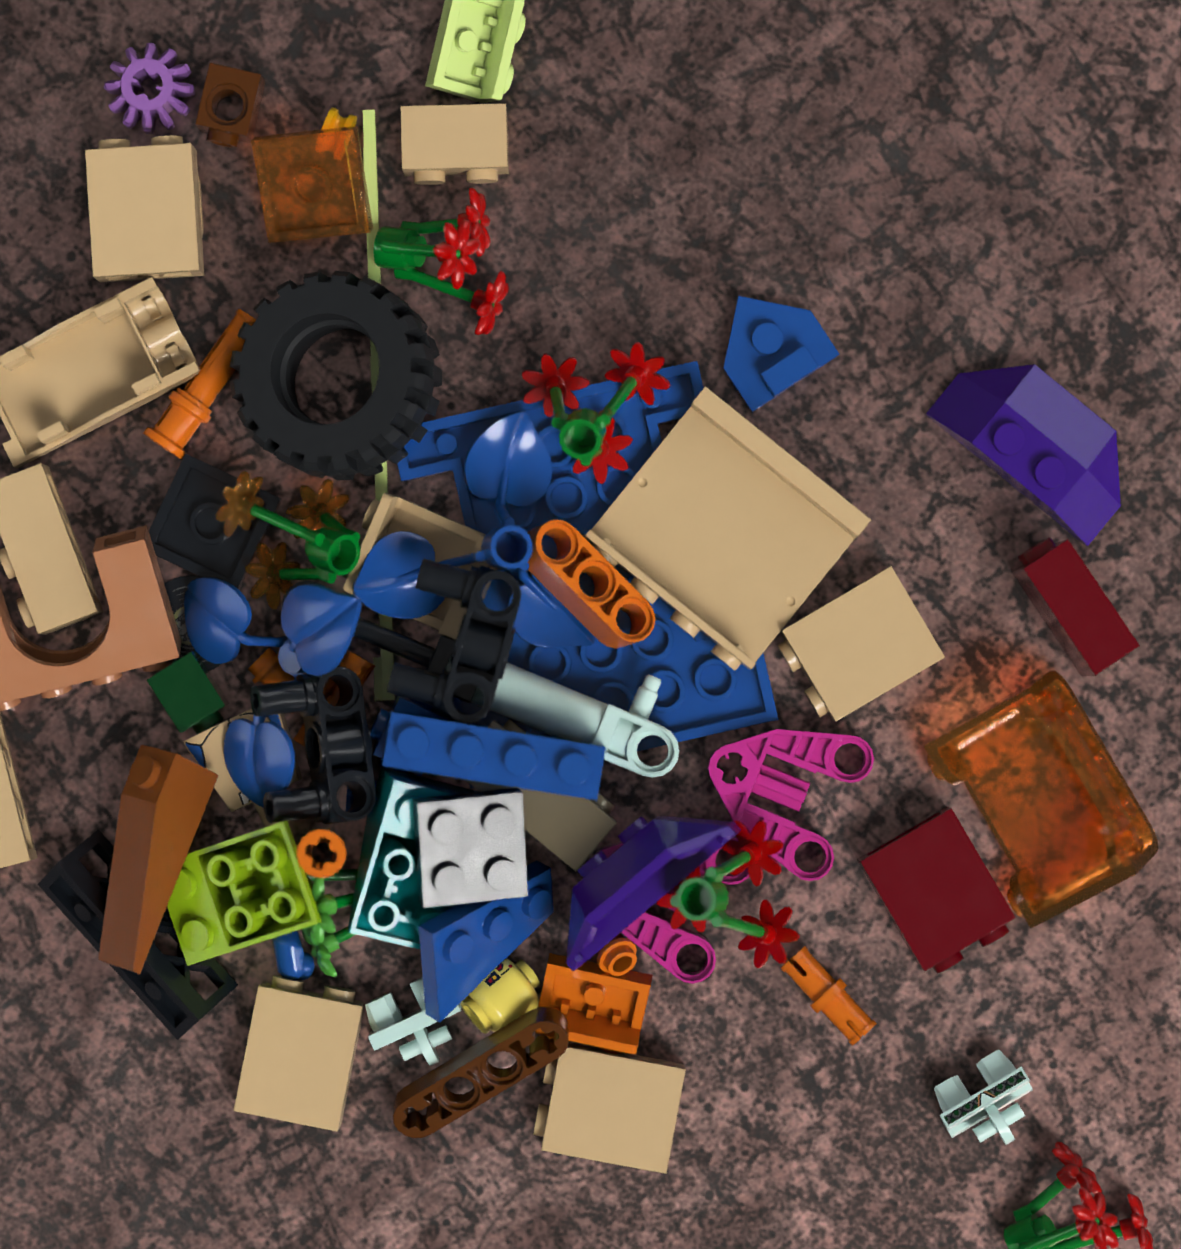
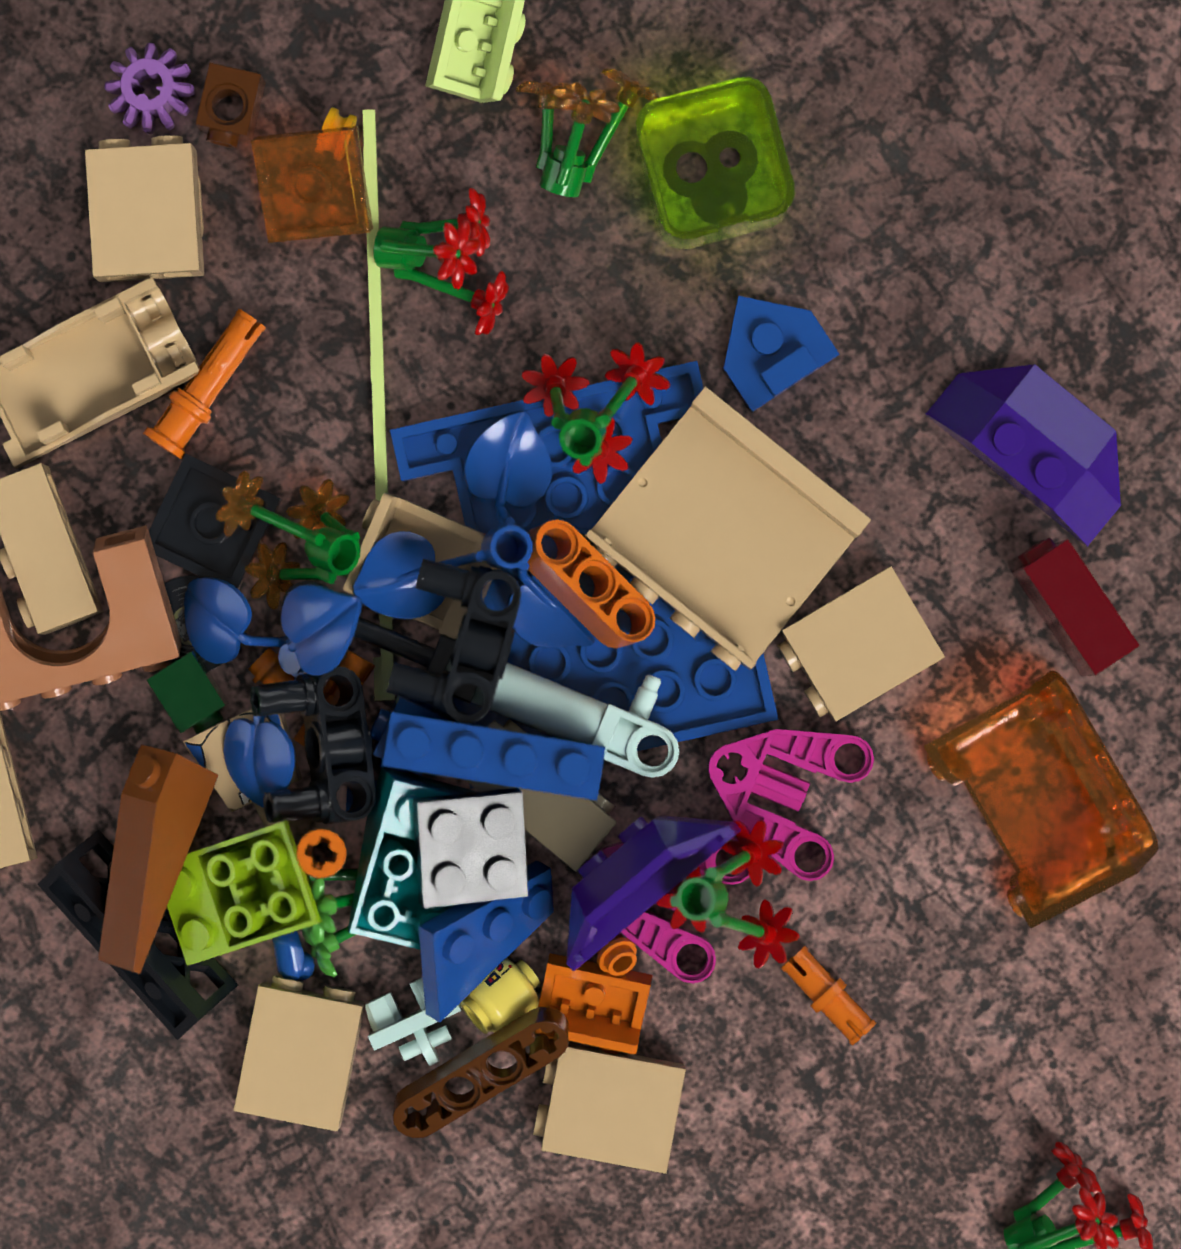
black tyre [230,270,442,480] -> none
tan brick [401,104,509,185] -> none
dark red brick [857,807,1016,974] -> none
light aqua hips [934,1050,1033,1145] -> none
none -> plant [516,68,663,198]
none -> clear neon green piece [635,77,795,250]

